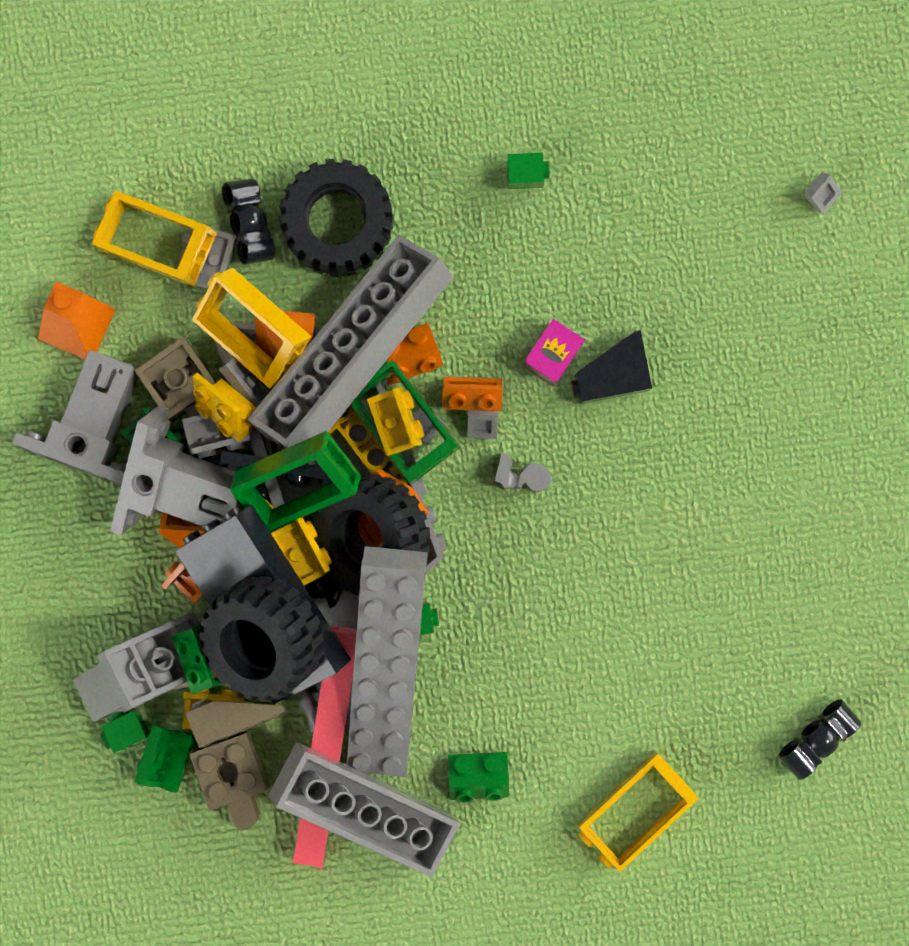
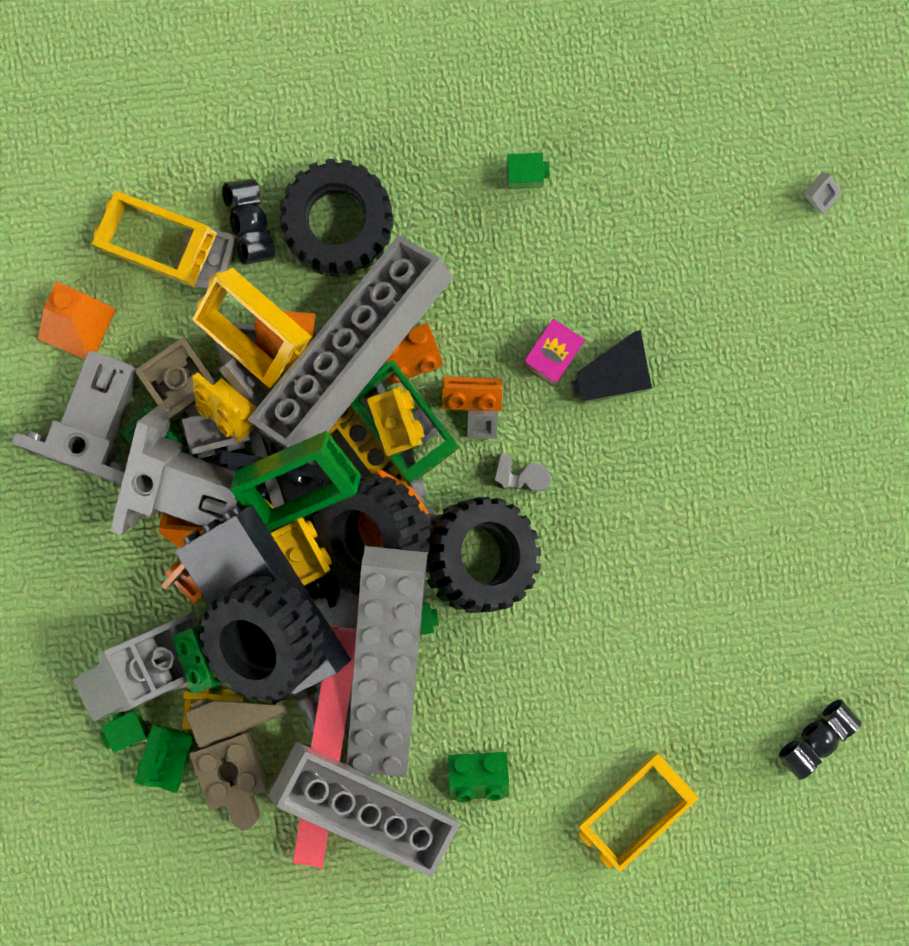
none -> black tyre [426,497,541,613]

